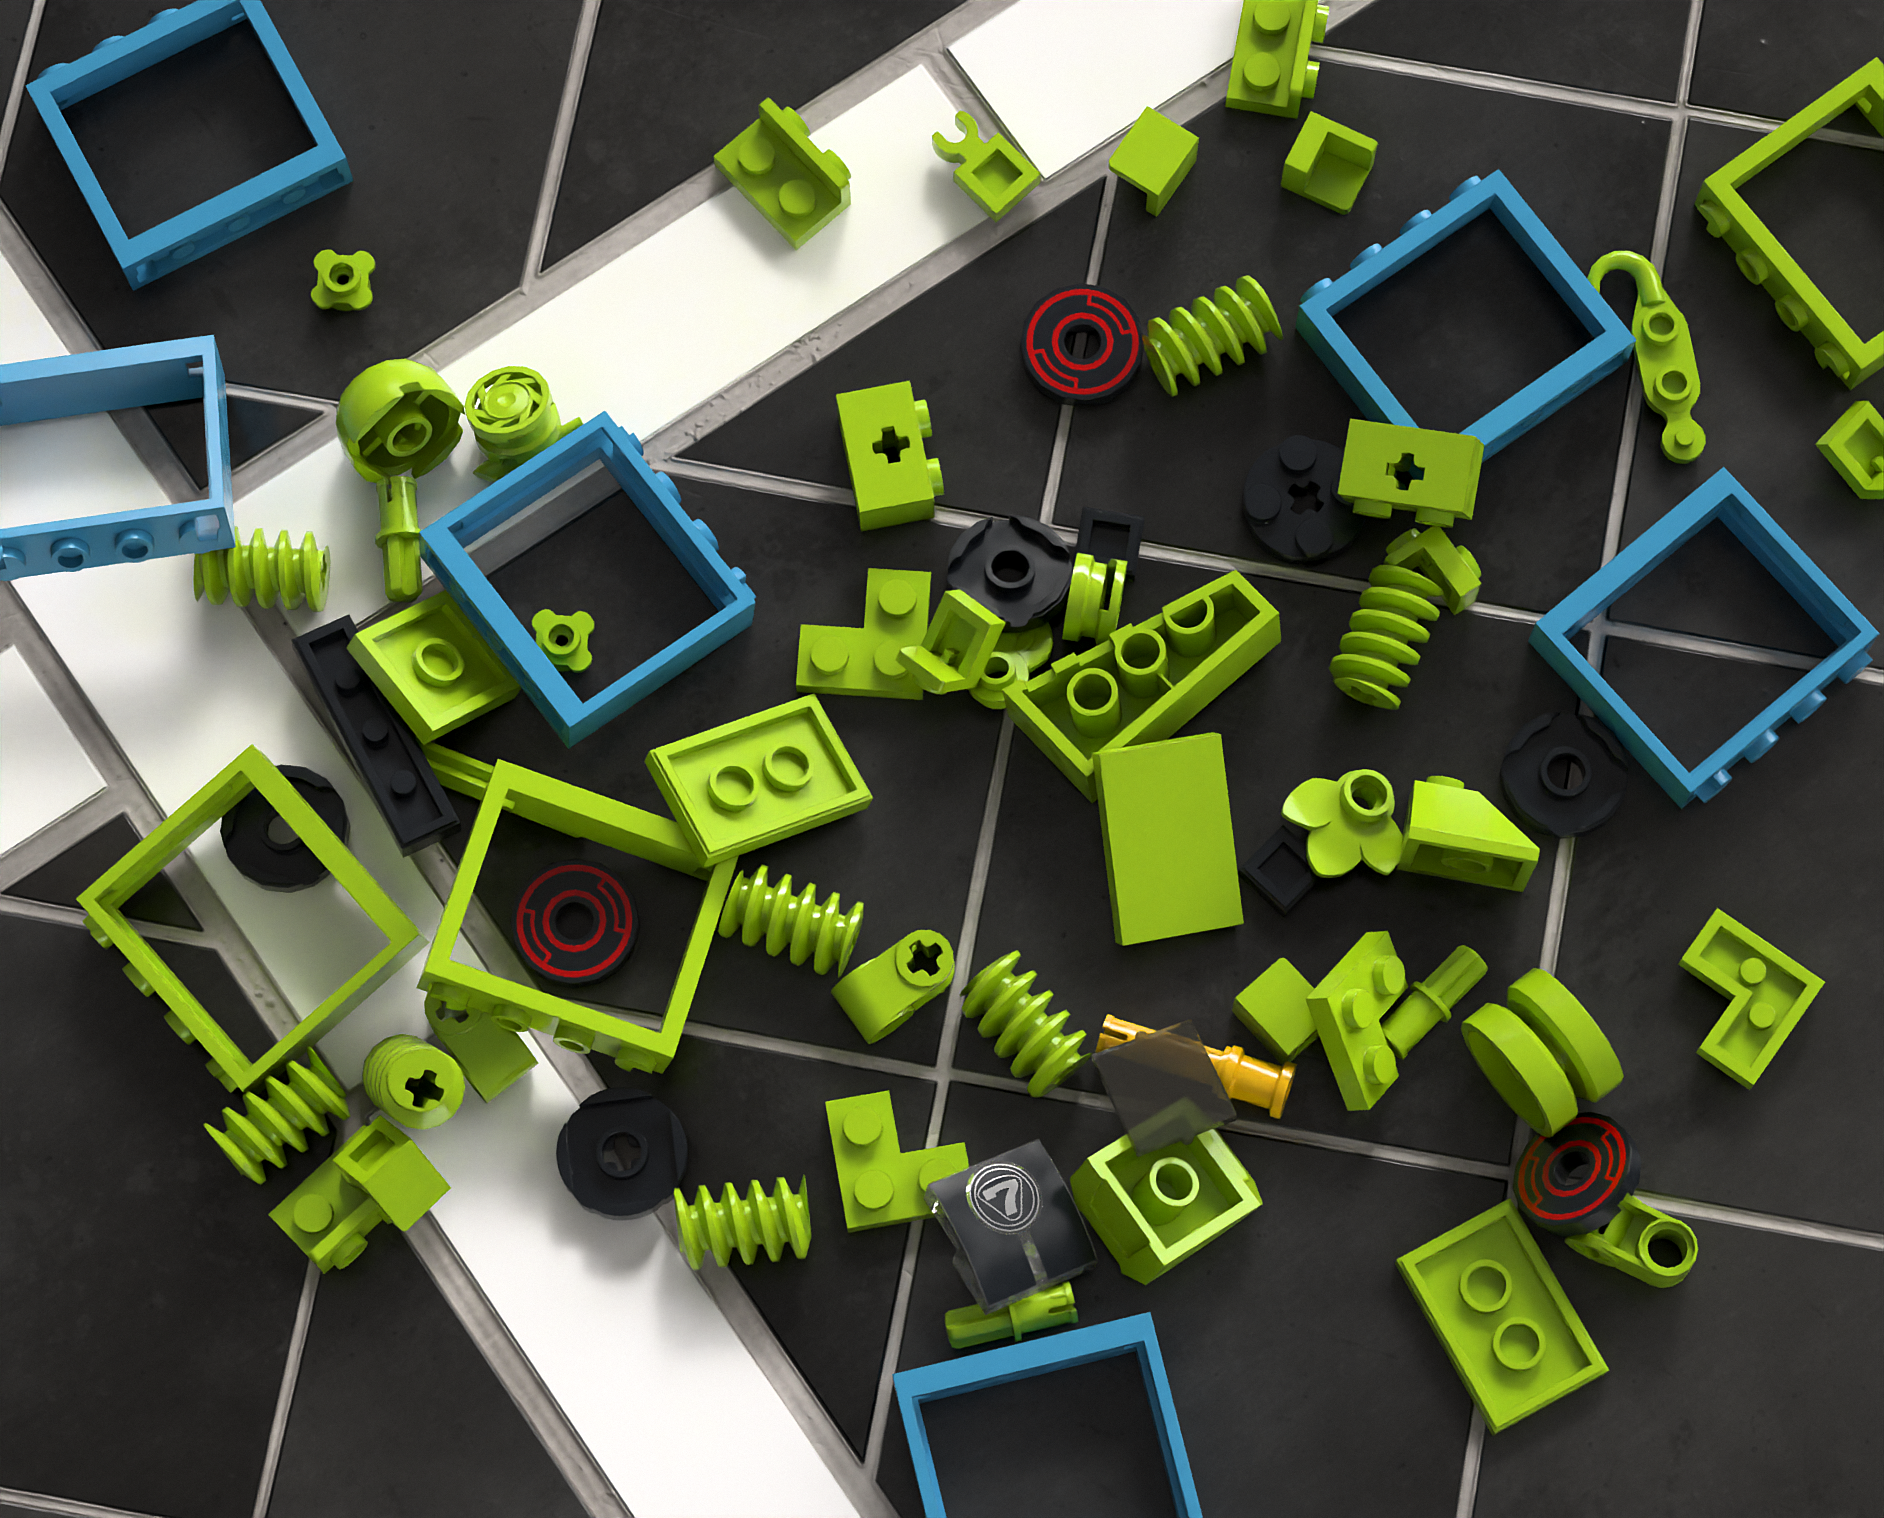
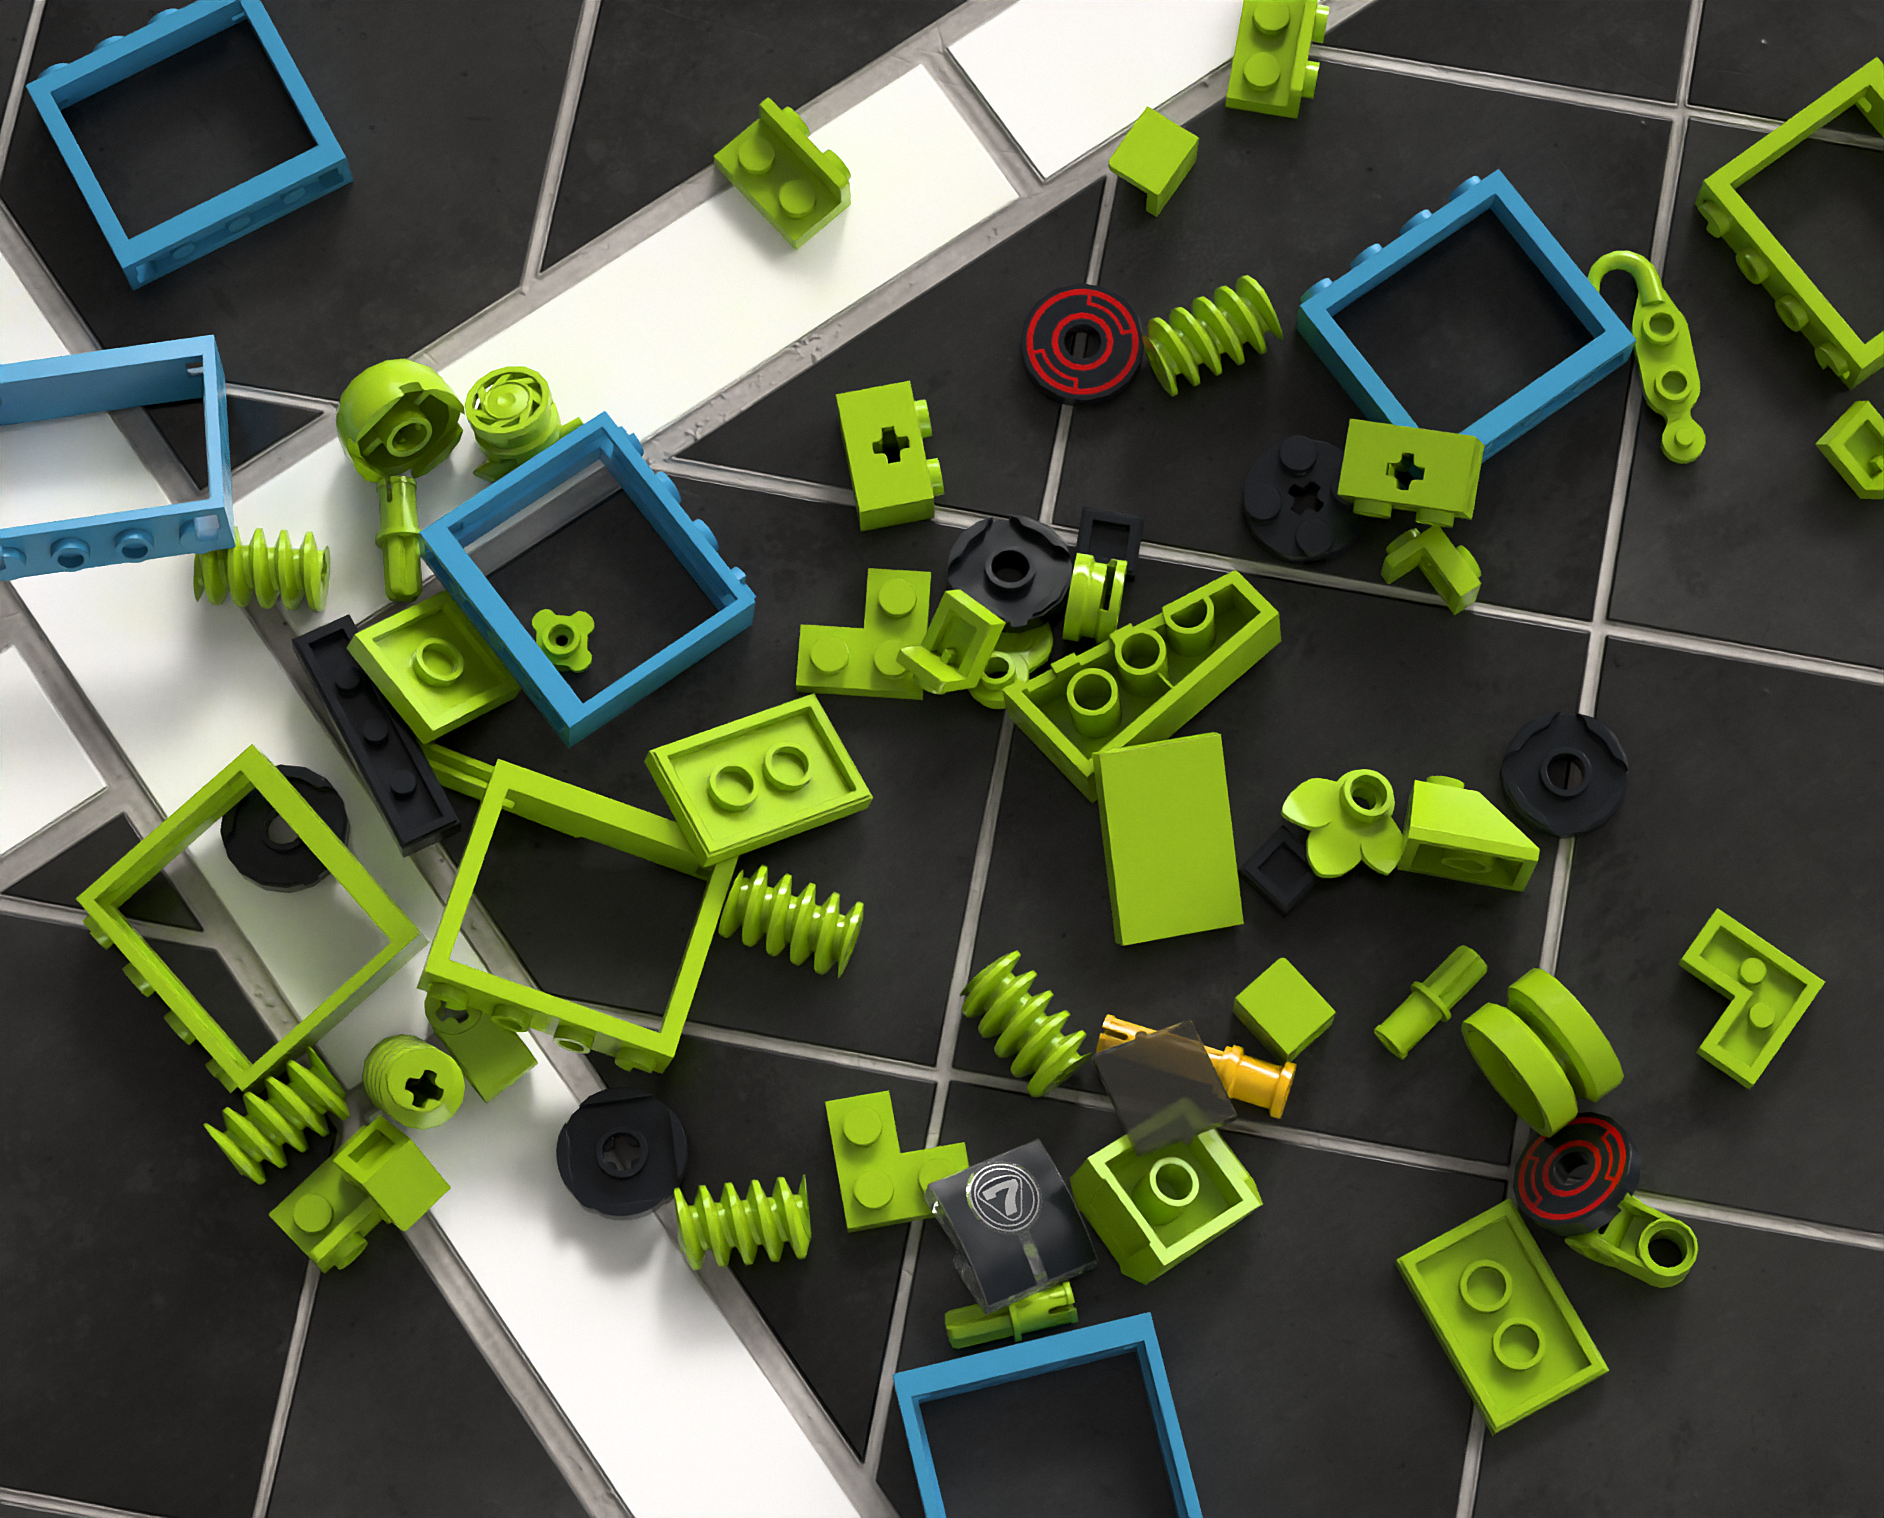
lime plate [311,249,375,311] -> none
black tile [510,858,640,989] -> none
lime piece [831,930,955,1044] -> none
lime plate [932,110,1041,223] -> none
lime panel [1281,111,1378,215] -> none
lime plate [1305,931,1409,1111] -> none
lime piece [1329,565,1443,710] -> none
dark azure window [1528,467,1880,809] -> none

